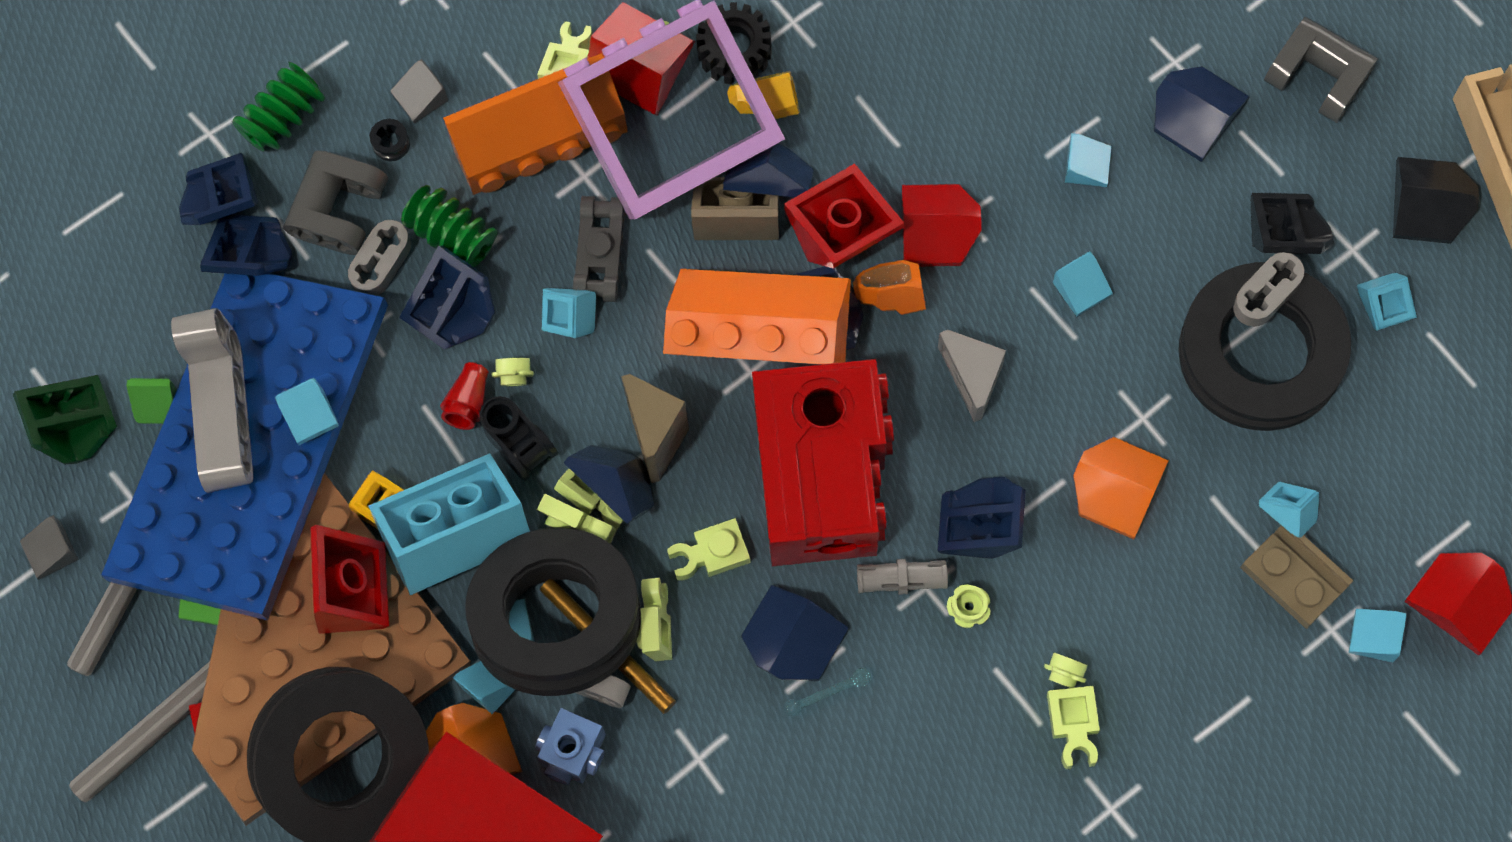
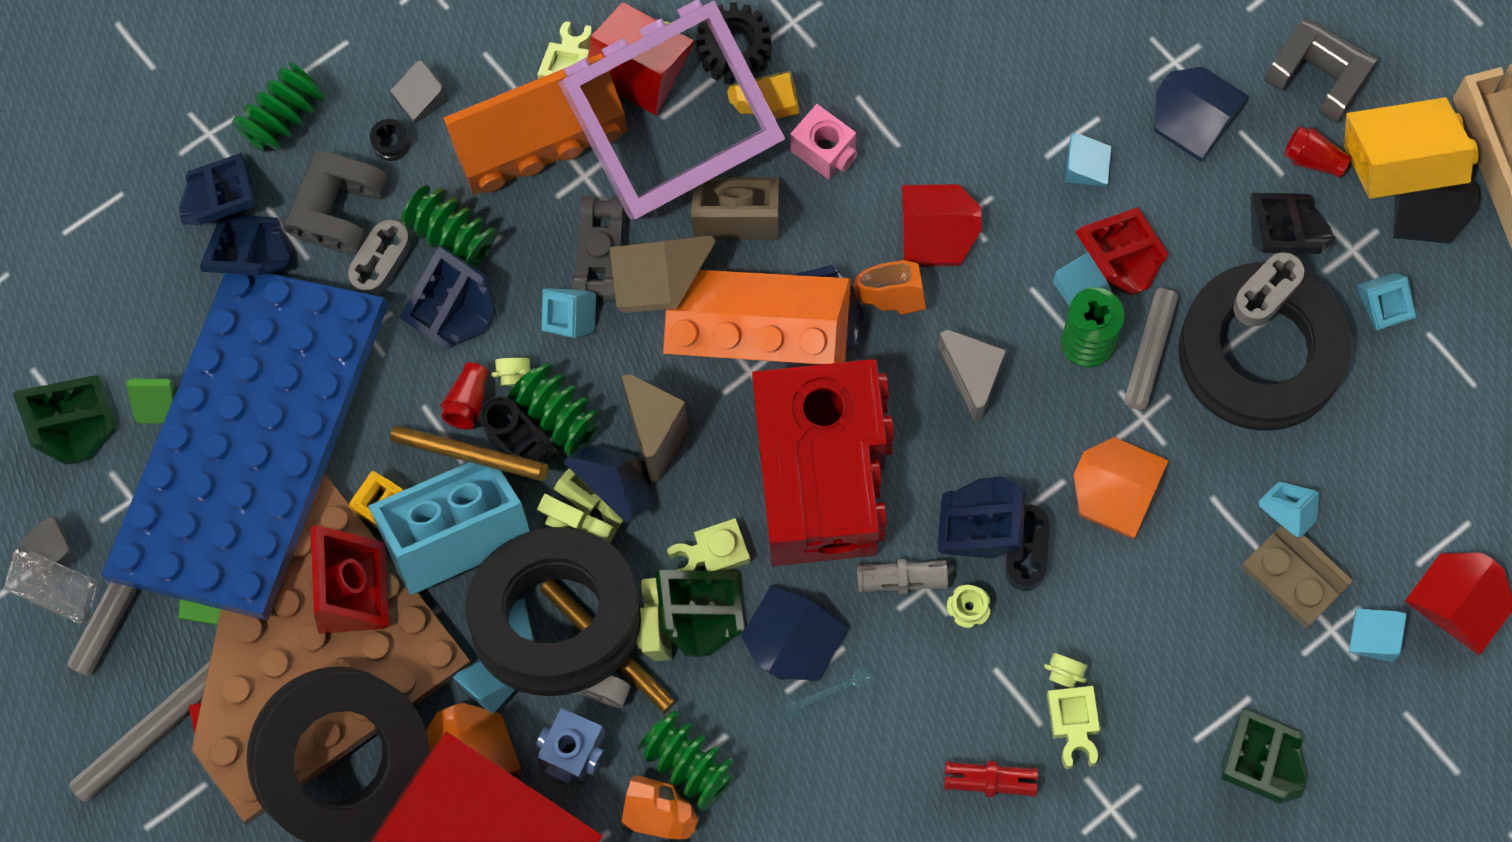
light grey beam [171,308,253,493] -> none
medium azure slope [275,378,339,445] -> none
dark blue slope [723,143,814,197] -> none
red slope [784,163,904,269] -> none
none -> clear plate [4,546,98,625]
none -> pearl gold bar [390,425,548,481]
none -> green piece [507,362,601,457]
none -> dark tan slope [609,235,716,313]
none -> orange rock [621,775,699,839]
none -> green piece [638,710,737,811]
none -> dark green slope [655,570,745,657]
none -> bright pink brick [790,104,858,180]
none -> red pin [944,761,1038,797]
none -> black beam [1005,504,1050,591]
none -> green piece [1061,287,1125,368]
none -> red slope [1075,207,1168,296]
none -> light grey axle [1124,288,1178,411]
none -> dark green slope [1221,708,1308,804]
none -> red cone [1283,126,1351,178]
none -> yellow brick [1344,97,1478,199]

